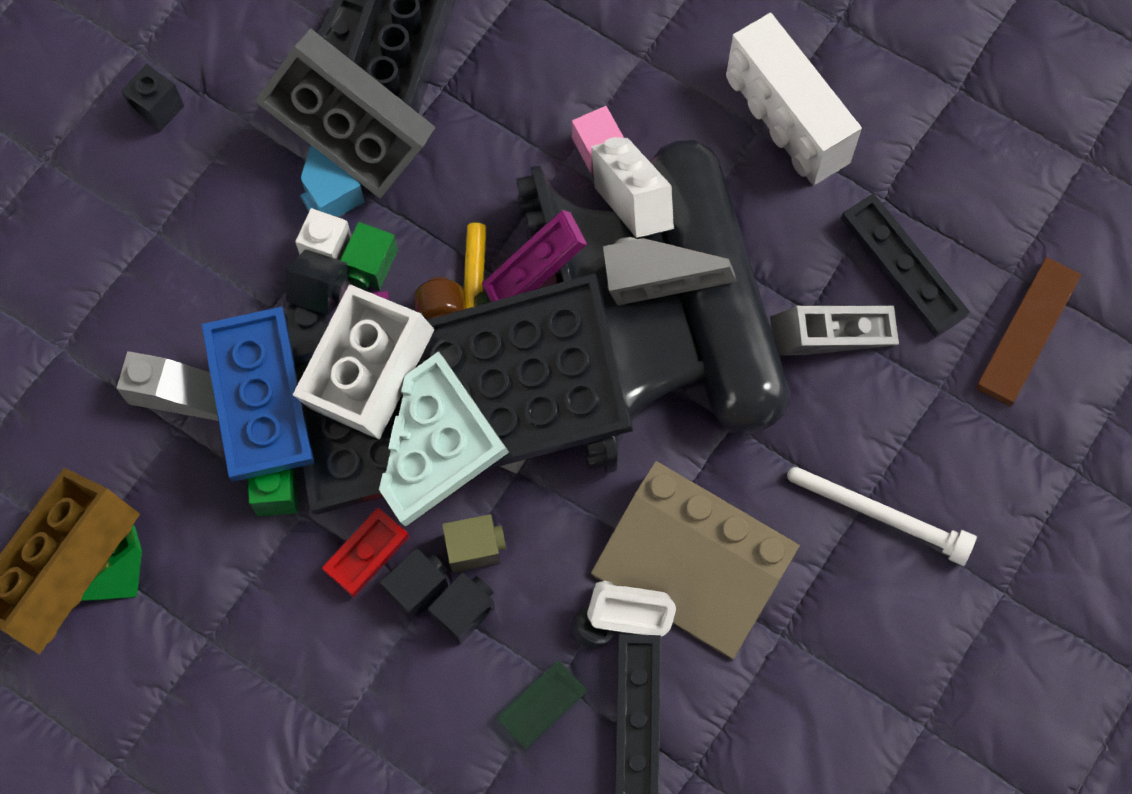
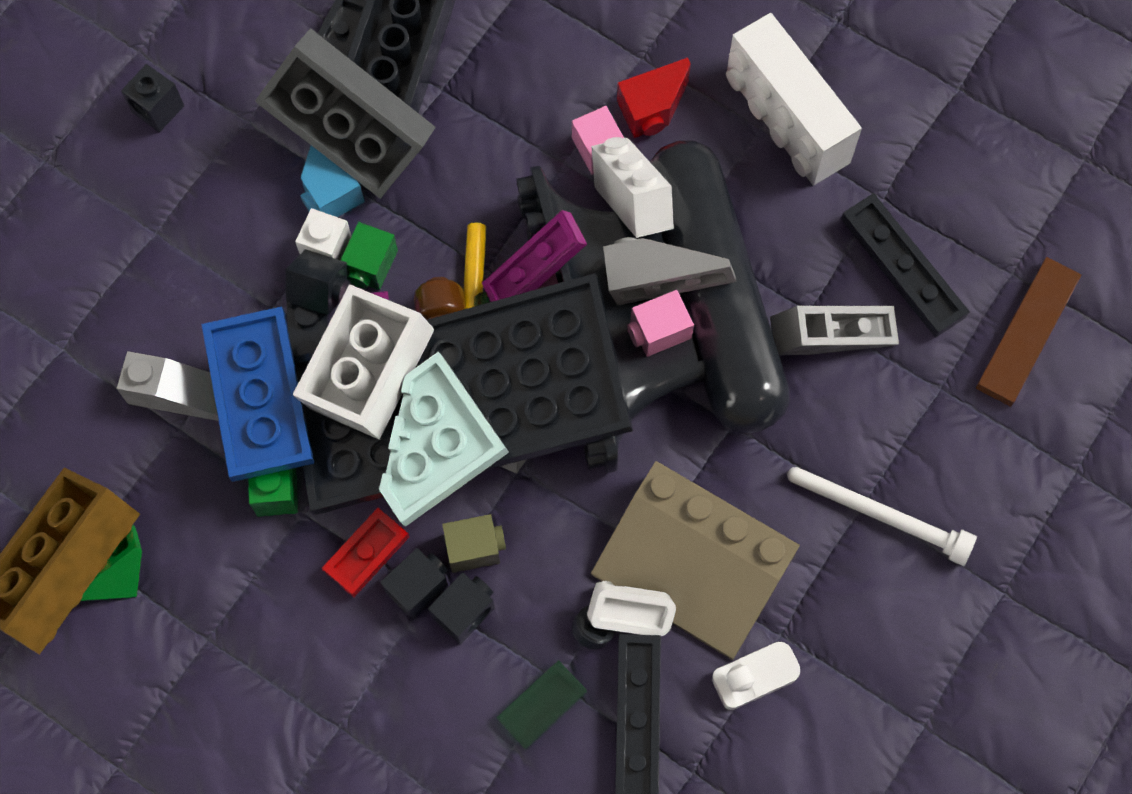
none -> red slope [617,58,691,138]
none -> bright pink brick [627,290,694,357]
none -> white piece [712,642,800,710]

